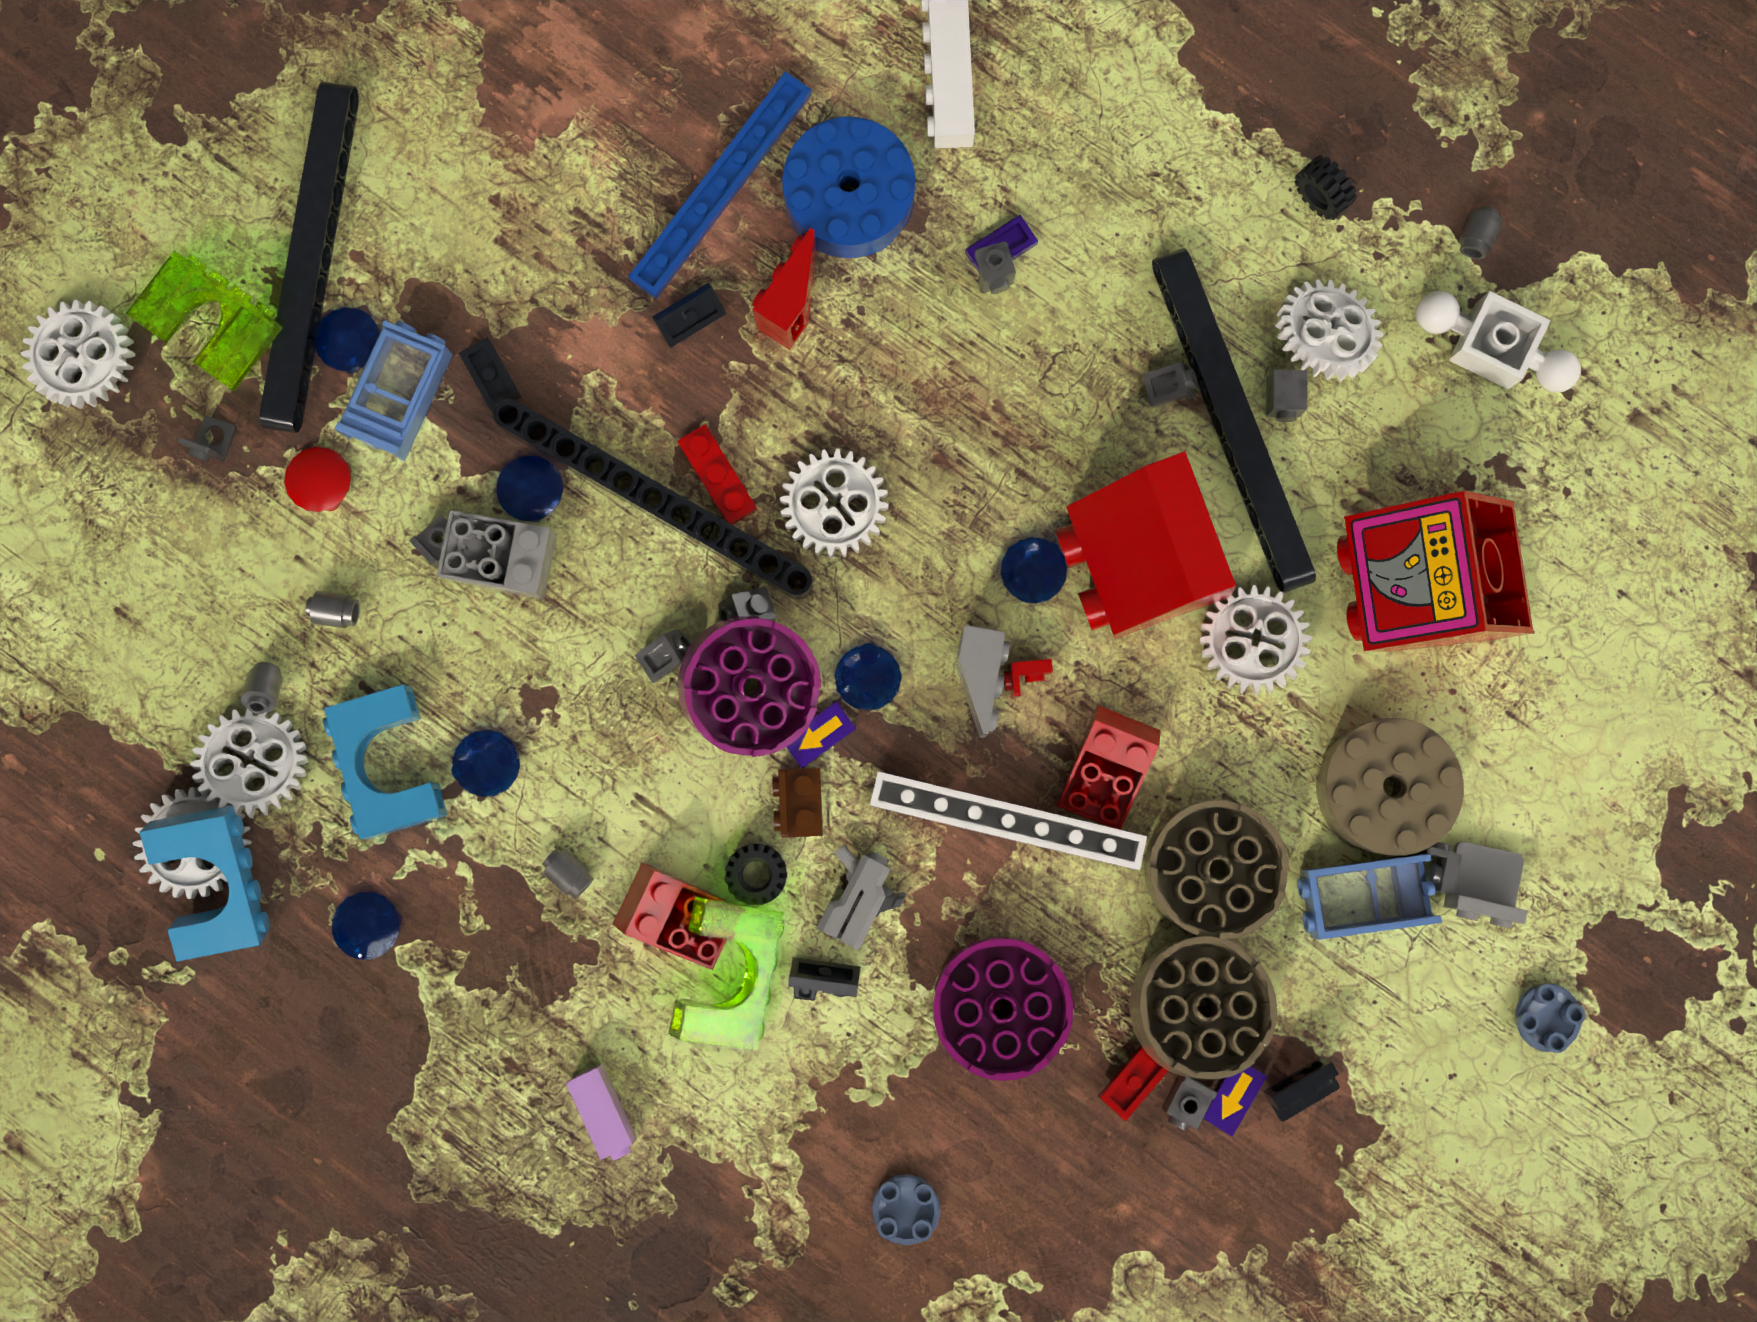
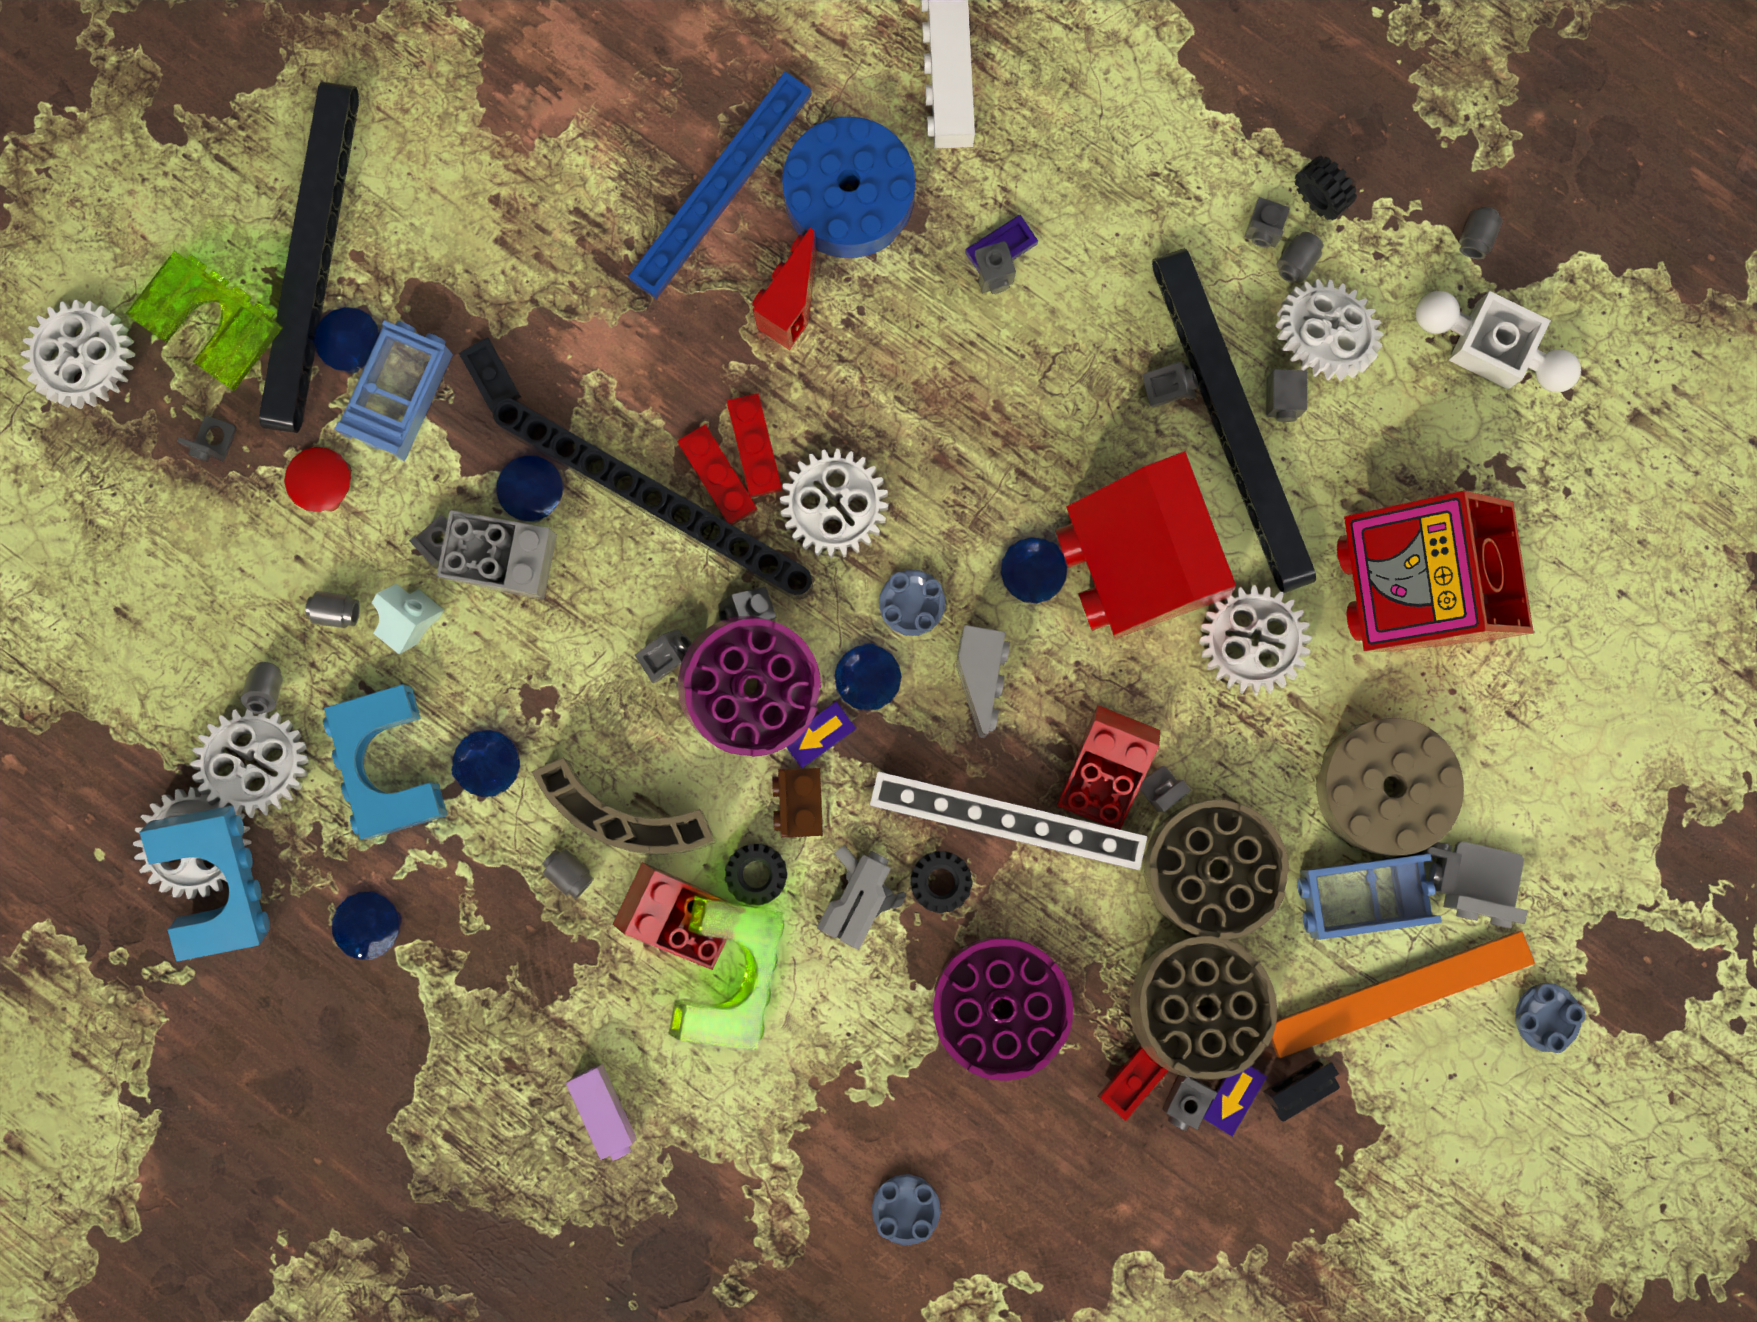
black plate [652,283,726,348] -> none
black hinge [788,957,860,1001] -> none
red bracket [1003,659,1053,698] -> none
none -> light aqua brick [372,583,444,654]
none -> dark tan brick [531,757,716,855]
none -> red plate [727,393,783,498]
none -> sand blue dish [879,570,945,636]
none -> black tyre [910,851,972,913]
none -> flat silver bracket [1140,766,1191,812]
none -> flat silver bracket [1244,197,1290,248]
none -> orange tile [1271,931,1535,1058]
none -> flat silver brick [1276,232,1324,283]

